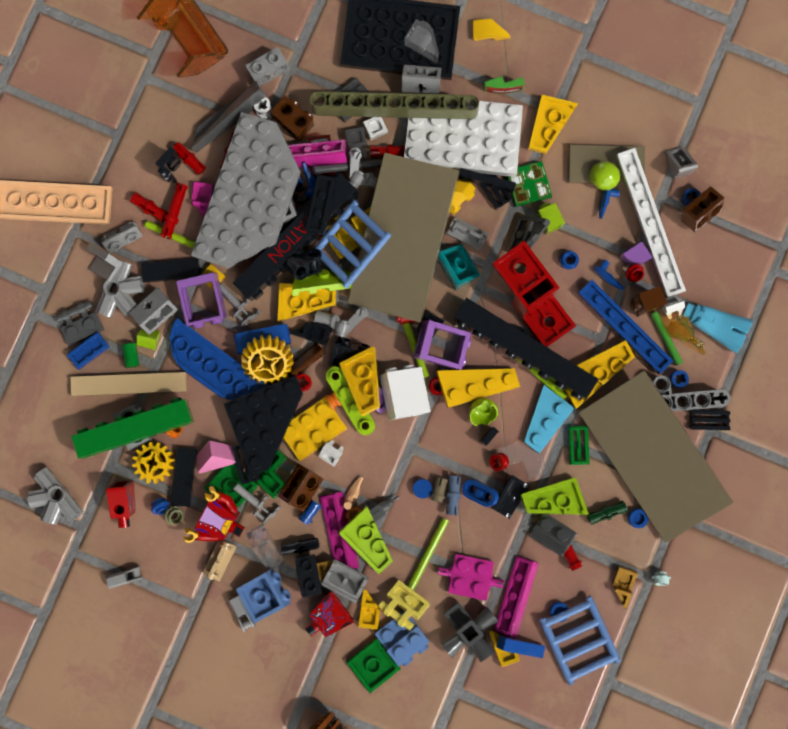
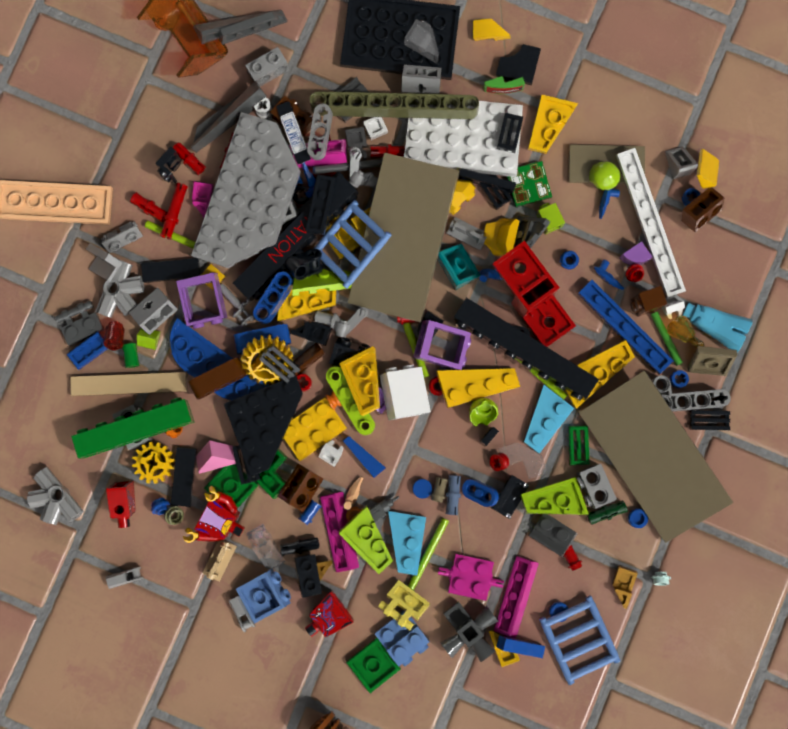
light grey piece [233,483,281,524] -> none
light grey hinge [321,559,369,603] -> none
yellow slope [358,589,380,630] -> none
none -> clear red brick [103,321,125,351]
none -> reddish brown beam [188,357,246,400]
none -> dark grey wedge [193,10,287,45]
none -> blue beam [253,272,294,324]
none -> black tile [259,343,301,383]
none -> sticker [276,101,311,165]
none -> light grey beam [307,104,333,160]
none -> blue piece [343,436,386,478]
none -> medium azure wing [388,511,426,576]
none -> blue bar [478,269,503,282]
none -> yellow slope [484,218,520,256]
none -> black tile [495,44,541,86]
none -> black tile [497,113,523,153]
none -> light grey brick [576,464,617,509]
none -> dark tan tile [688,346,737,376]
none -> yellow slope [696,149,719,189]

